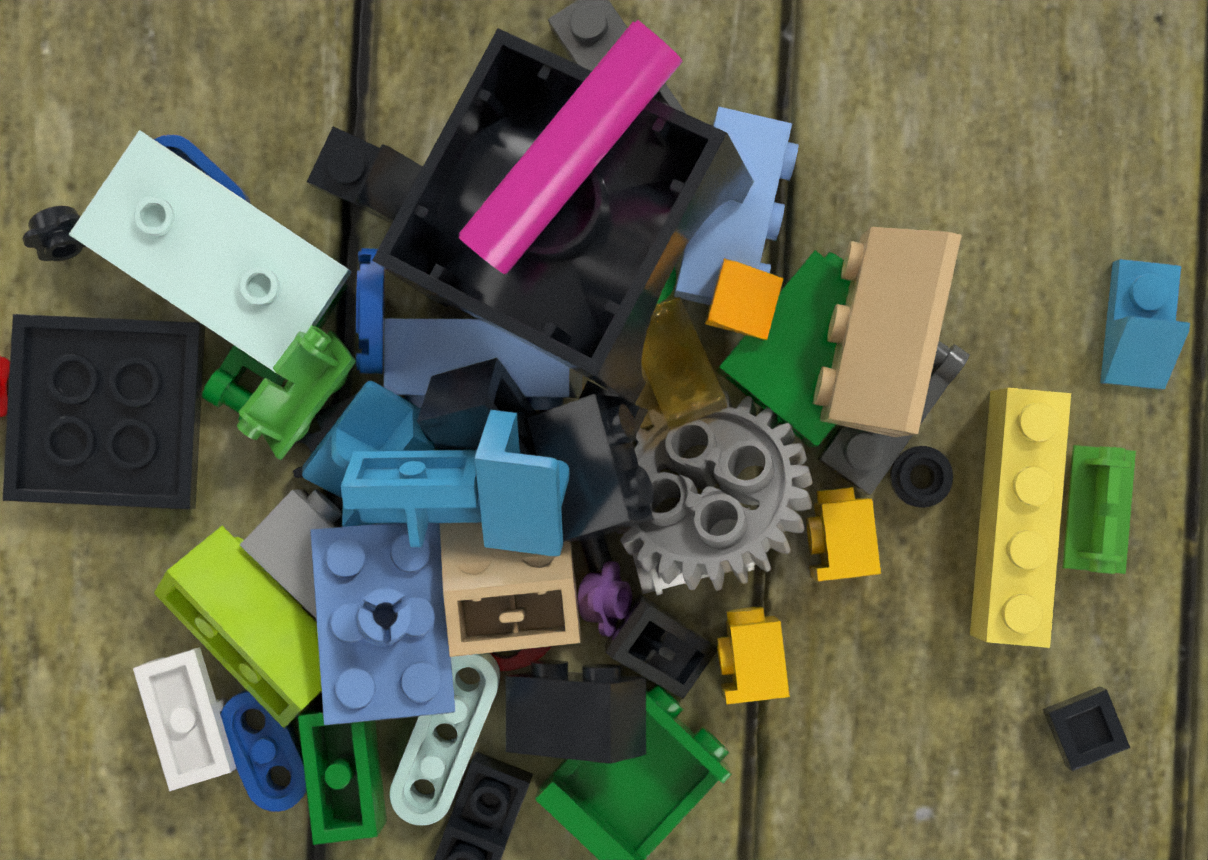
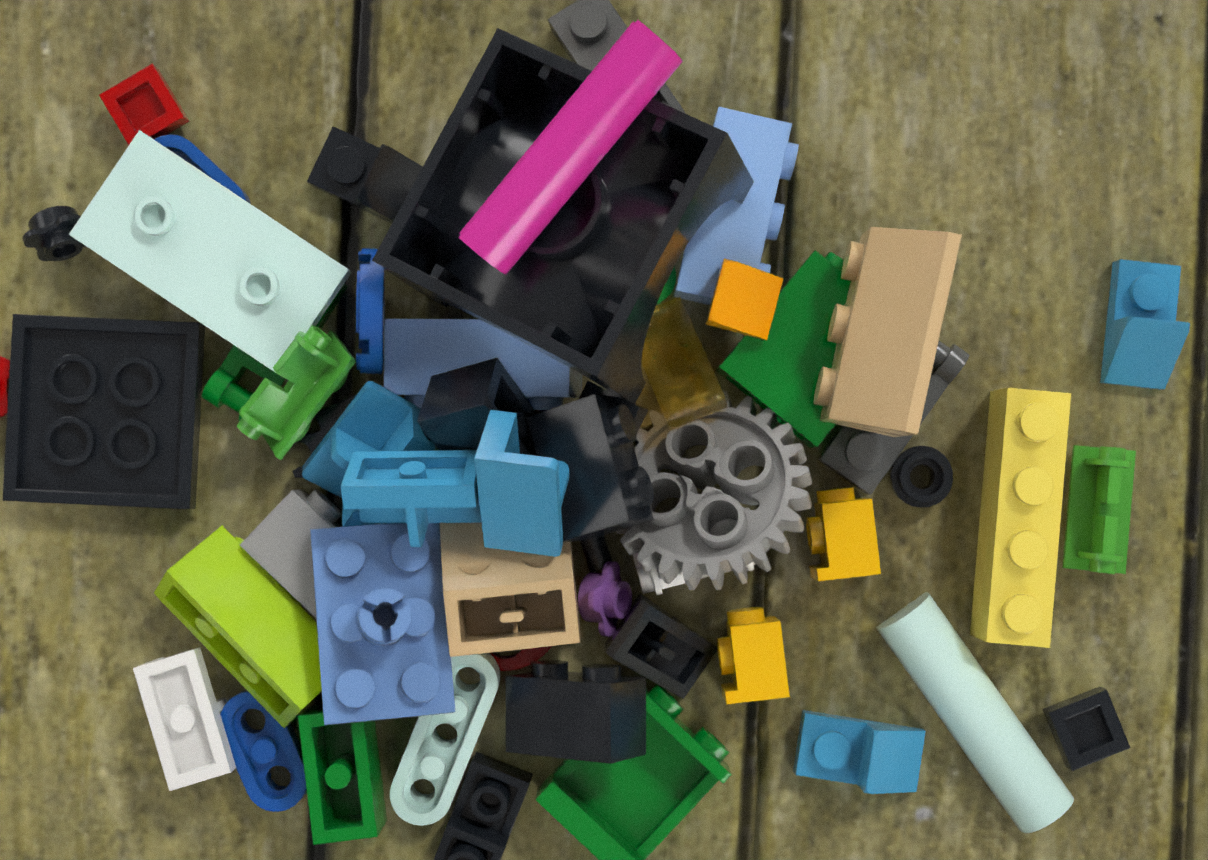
none -> red plate [99,64,190,145]
none -> dark azure slope [793,710,926,794]
none -> light aqua brick [876,592,1074,833]

